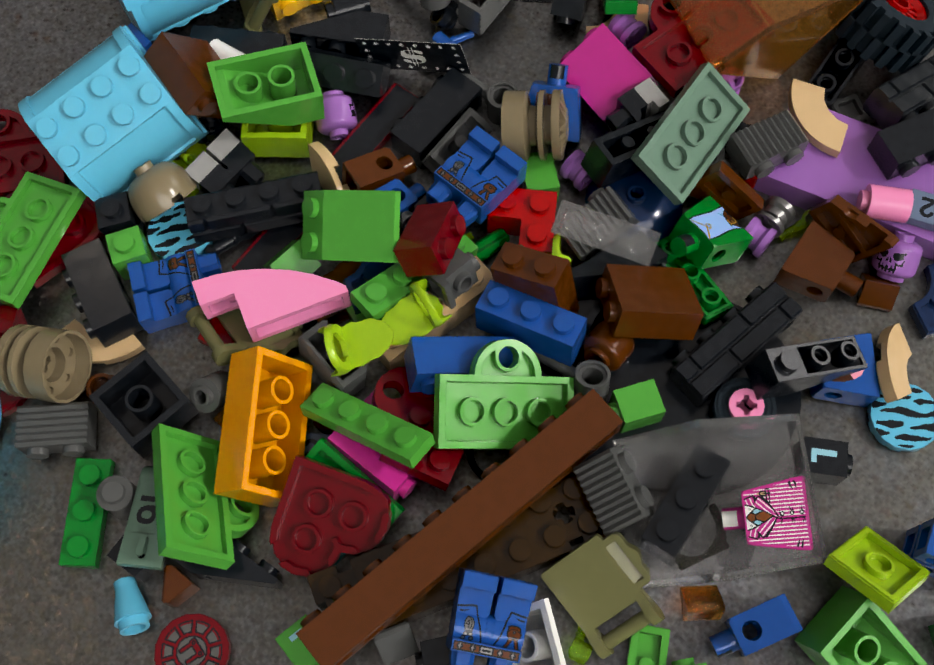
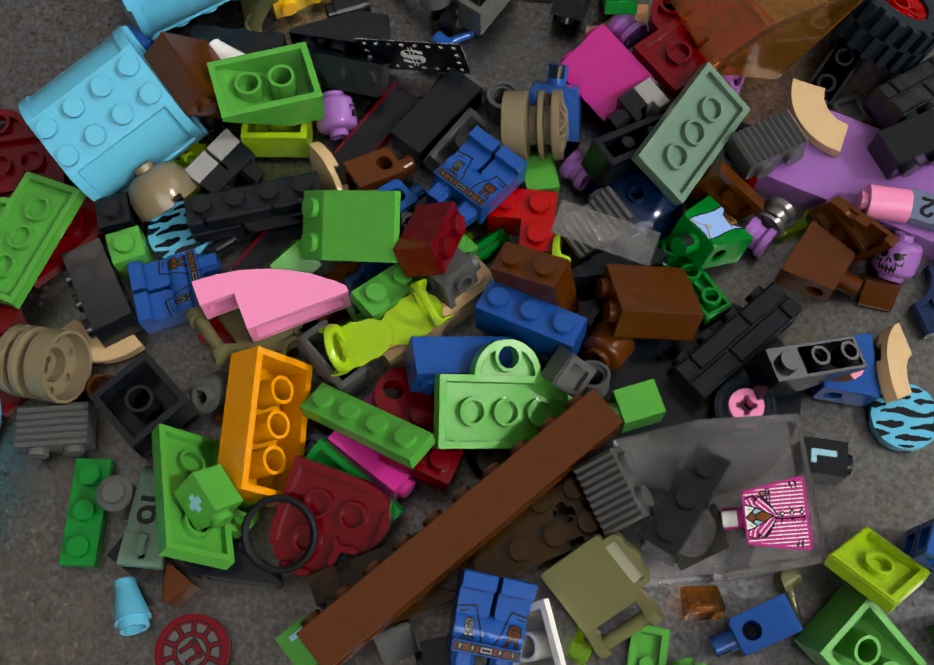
none -> bright green brick [173,464,244,531]
none -> black tyre [241,494,318,574]
none -> dark grey slope [541,346,597,397]
none -> olive hand [774,566,802,621]

